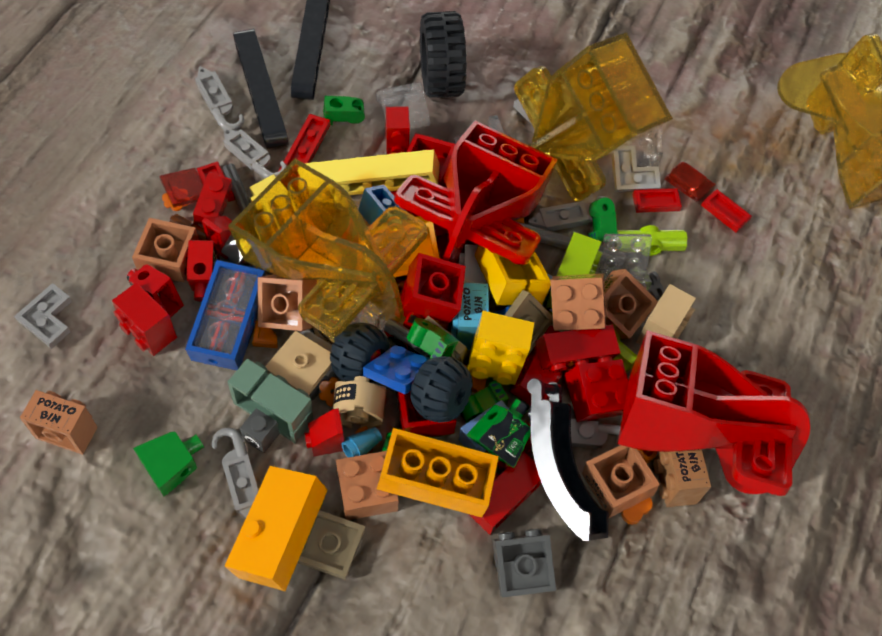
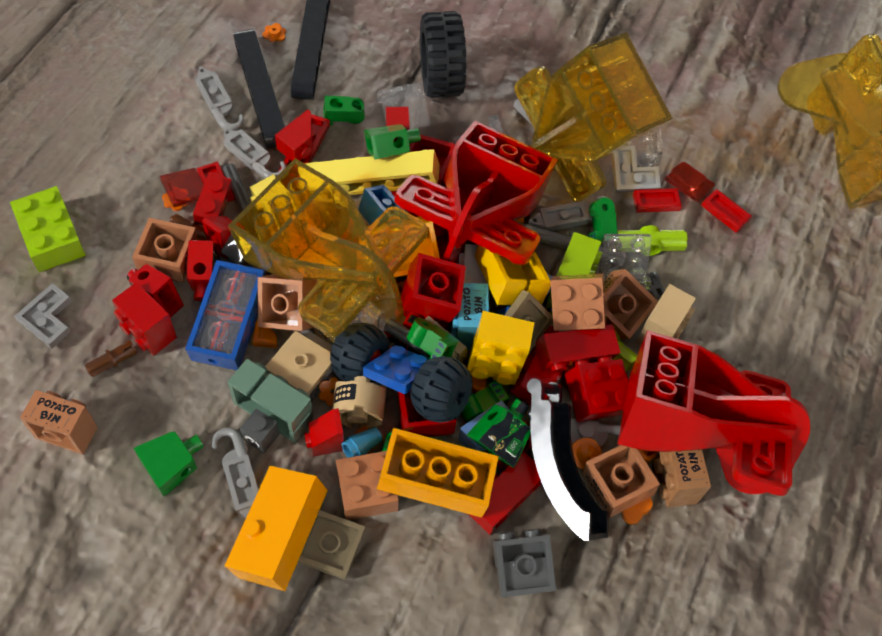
none -> lime brick [10,186,86,273]
none -> reddish brown axle [85,340,137,377]
none -> orange plant [262,23,286,42]
none -> red slope [275,109,312,164]
none -> green torso [364,124,421,160]
none -> orange hat [572,437,602,469]

